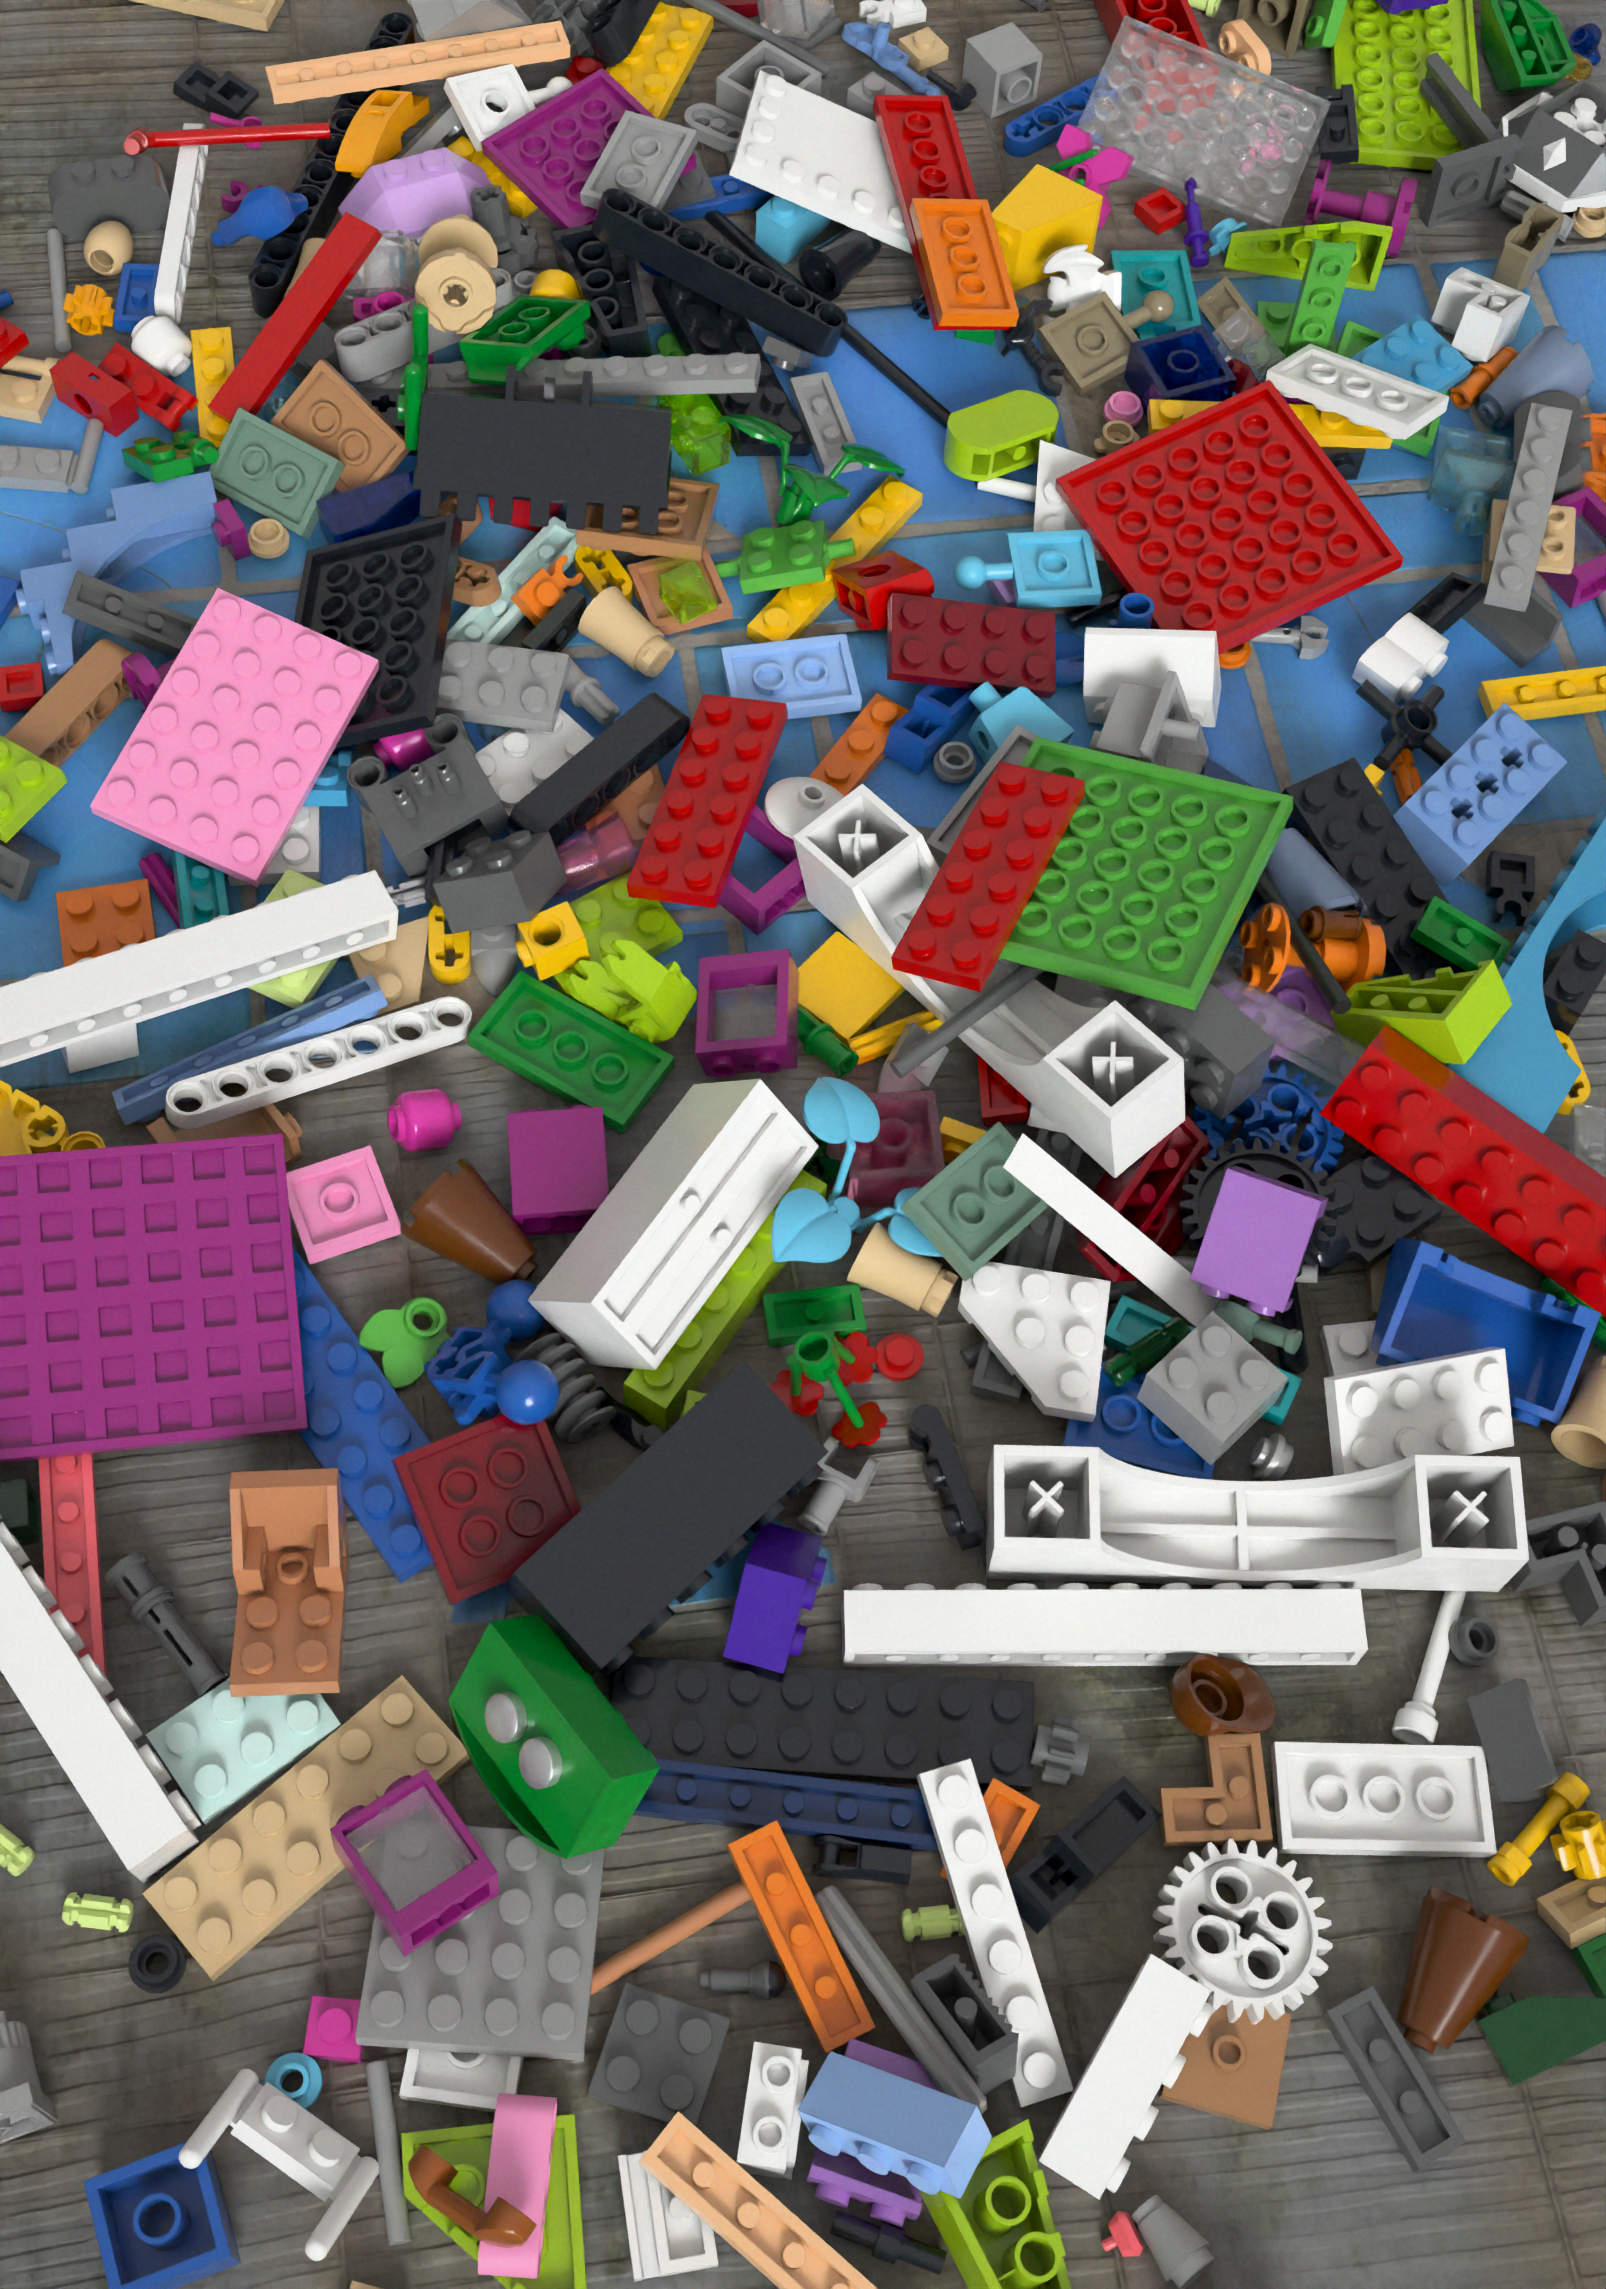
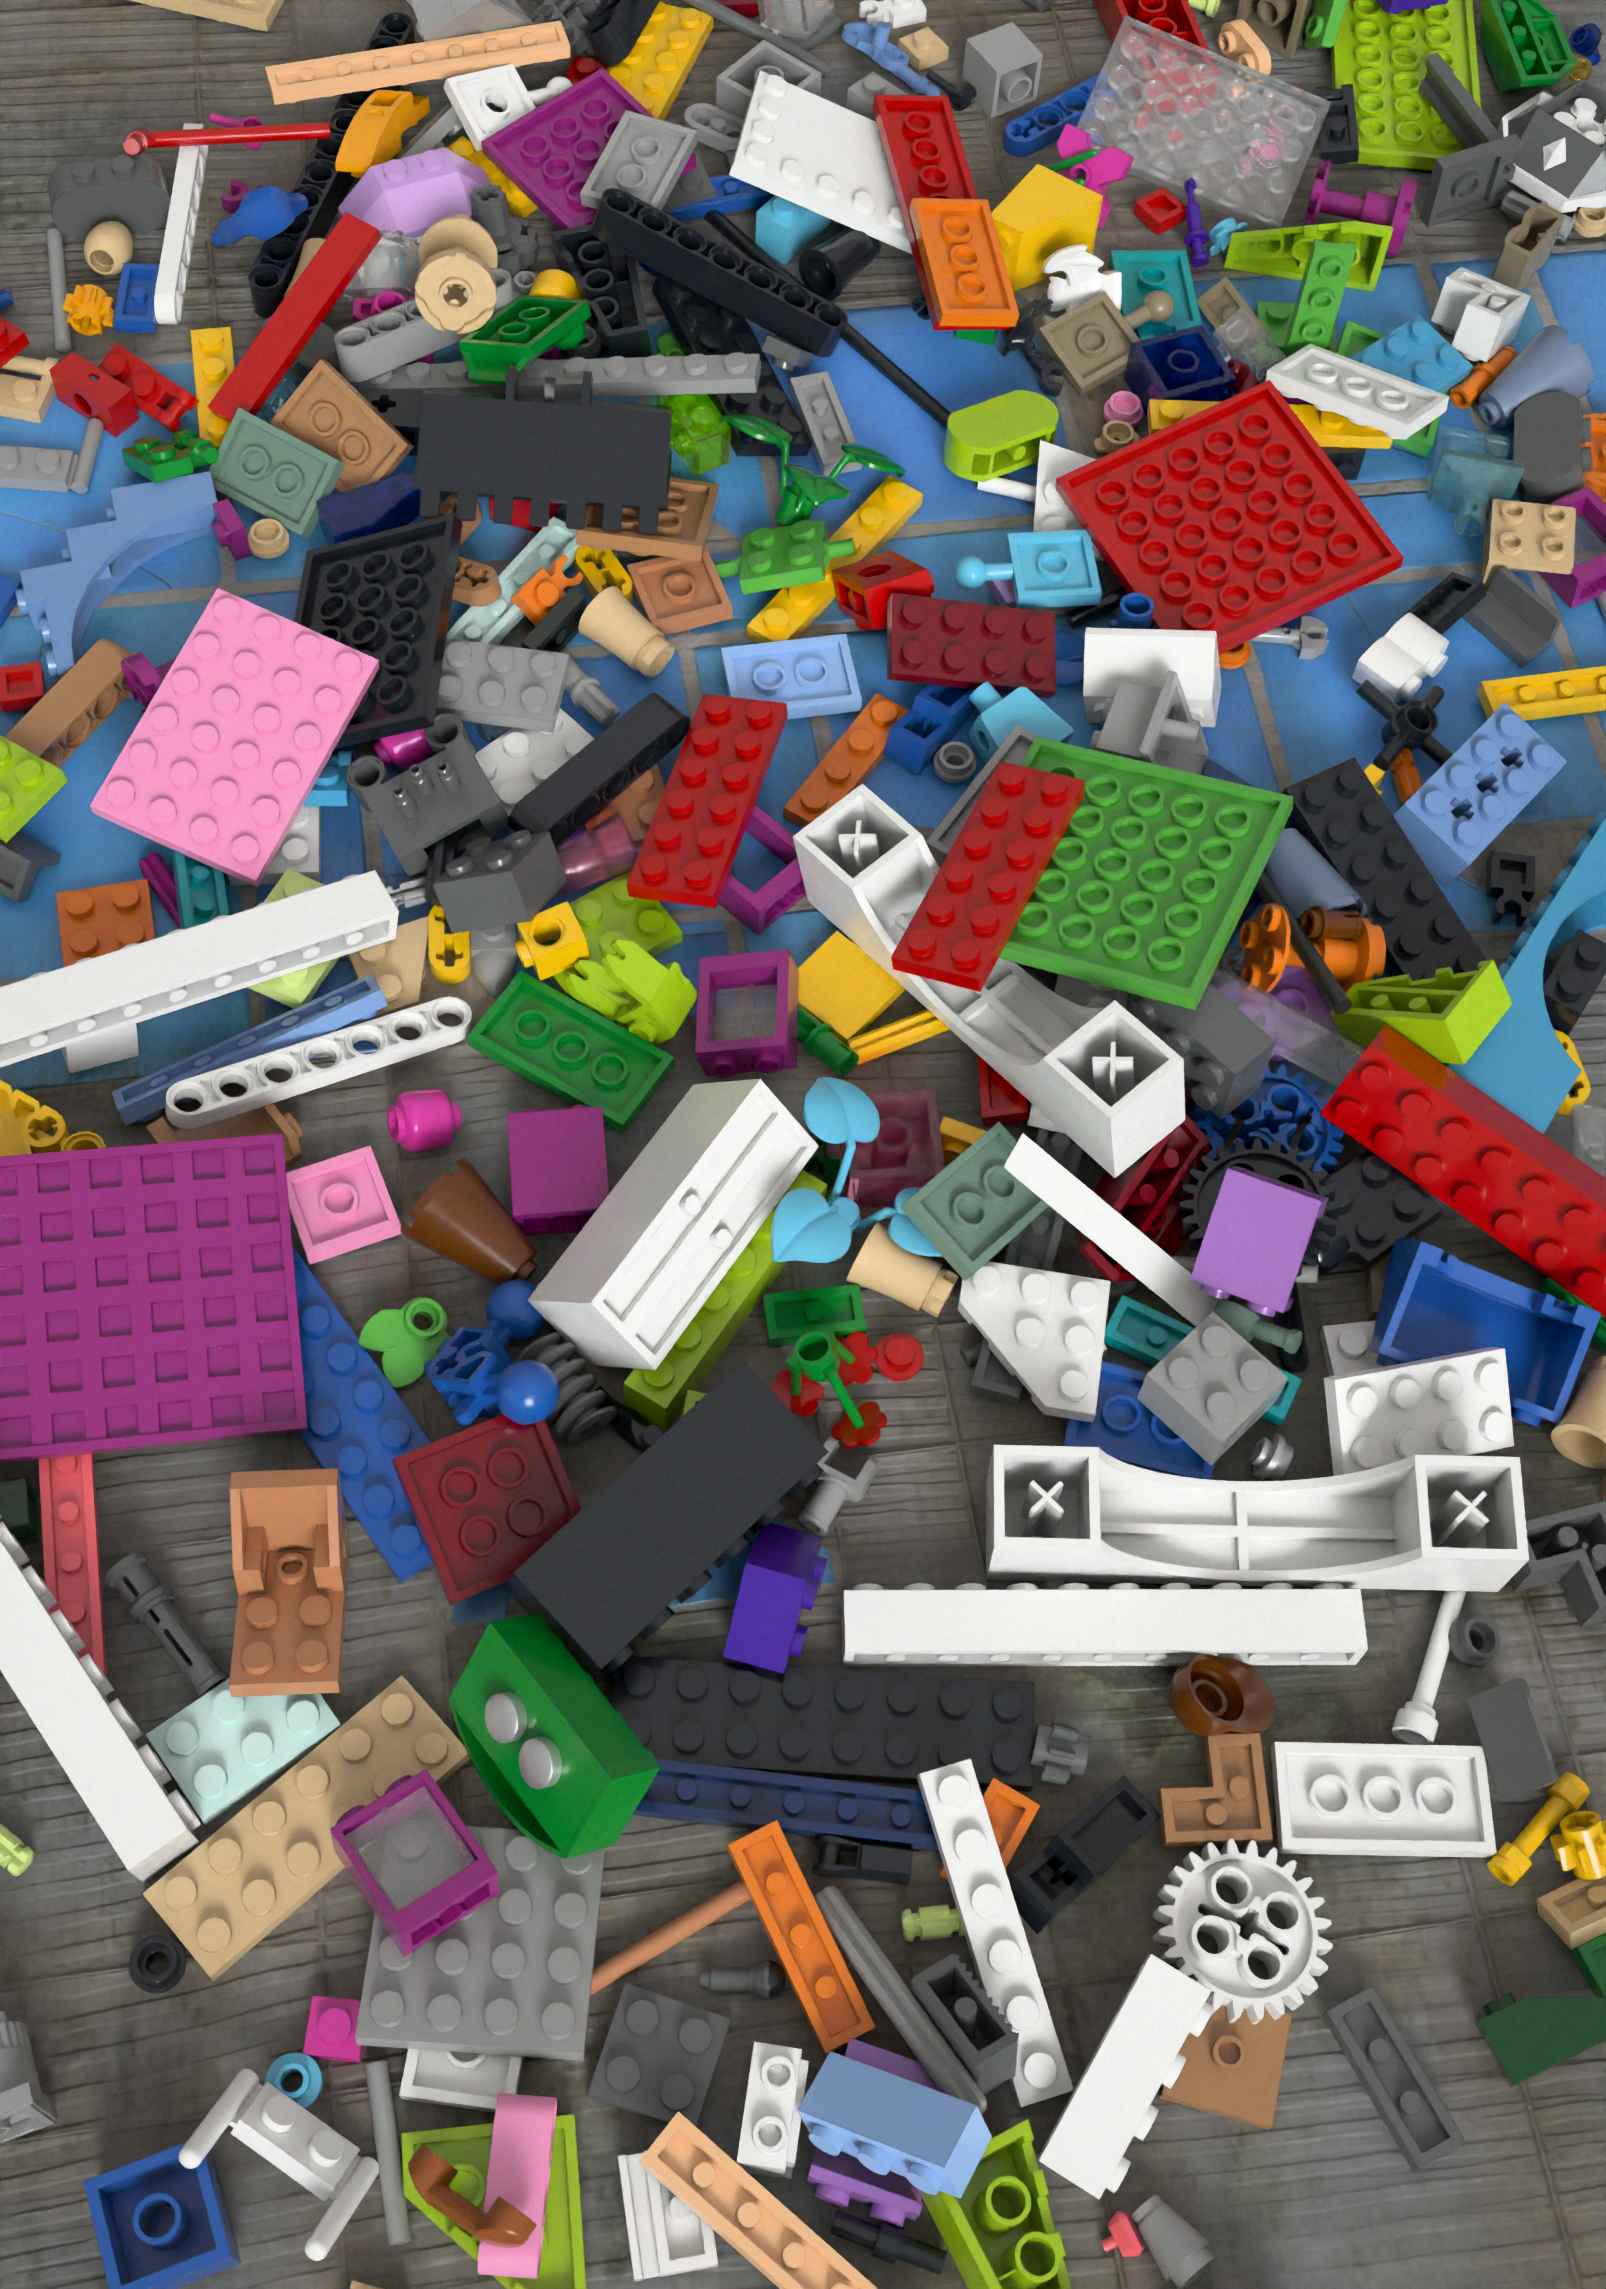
dark grey plate [62,571,198,658] -> none
yellowish green piece [62,1892,133,1932] -> none
white head [131,315,192,377] -> none
black slope [173,61,259,119] -> none
green plate [398,303,429,450] -> none
clear neon green slope [659,561,717,625] -> none
white dish [764,777,844,839] -> none
light grey plate [877,1023,949,1115] -> none
dark grey bar [890,964,1046,1079] -> none
black plate [908,1404,986,1551] -> none
dark green axle [1103,1317,1191,1387] -> none
reddish brown cone [1397,1886,1530,2054] -> none
green plate [1410,895,1512,972] -> none
light grey plate [1483,403,1573,612] -> none

